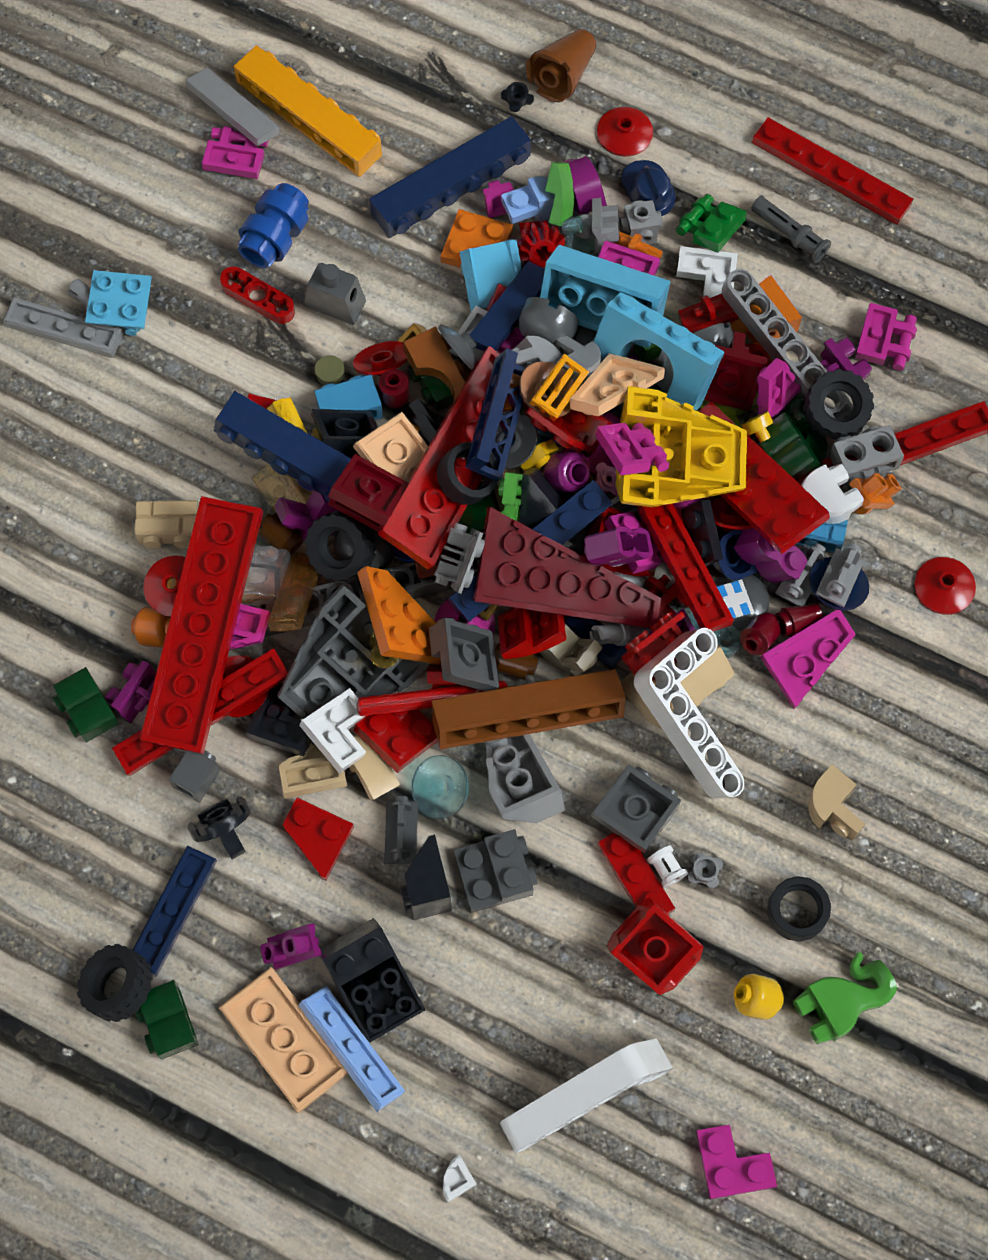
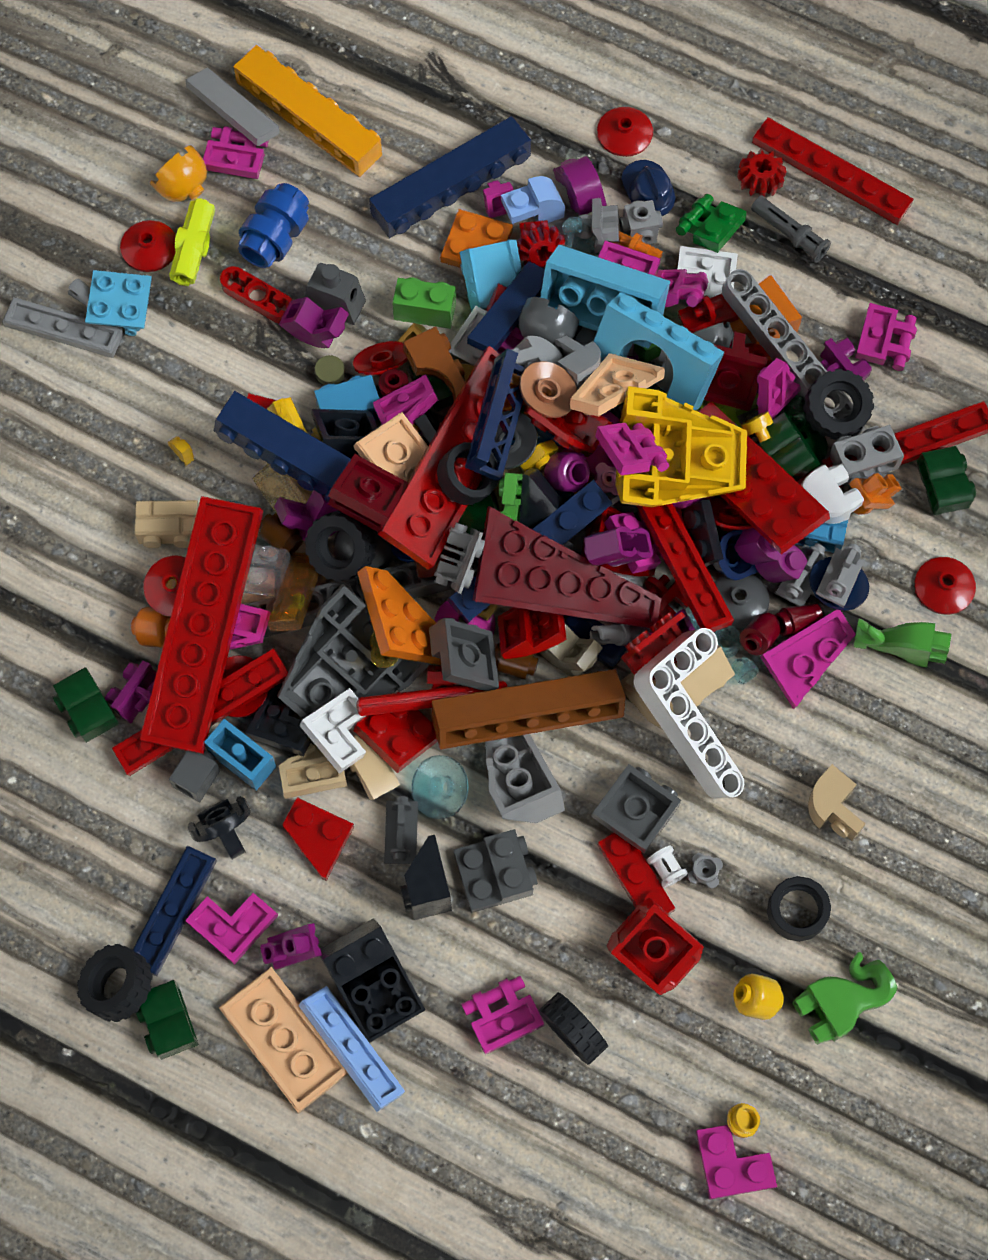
dark grey dish [438,324,477,370] -> none
white tile [443,1154,477,1203] -> none
white beam [500,1038,673,1153] -> none
black plate [501,82,534,112] -> none
dark orange cone [525,29,597,103] -> none
light orange tile [529,354,589,421] -> none
bright green slope [545,162,574,226] -> none
white sticker [717,579,754,618] -> none
none -> red dish [120,220,176,272]
none -> light orange cylinder [150,145,207,202]
none -> yellow tile [168,436,194,466]
none -> neon yellow piece [169,198,215,286]
none -> dark pink plate [185,893,278,965]
none -> dark azure brick [204,719,276,791]
none -> magenta brick [279,297,349,348]
none -> dark pink wing [373,375,438,425]
none -> bright green brick [392,277,456,329]
none -> dark pink plate [461,976,545,1055]
none -> black tyre [538,992,608,1065]
none -> dark pink plate [656,269,708,308]
none -> yellow plate [727,1103,760,1138]
none -> clear light blue hinge [732,657,759,684]
none -> red gear [737,148,786,197]
none -> bright green hips [854,618,952,668]
none -> dark green brick [917,446,976,515]

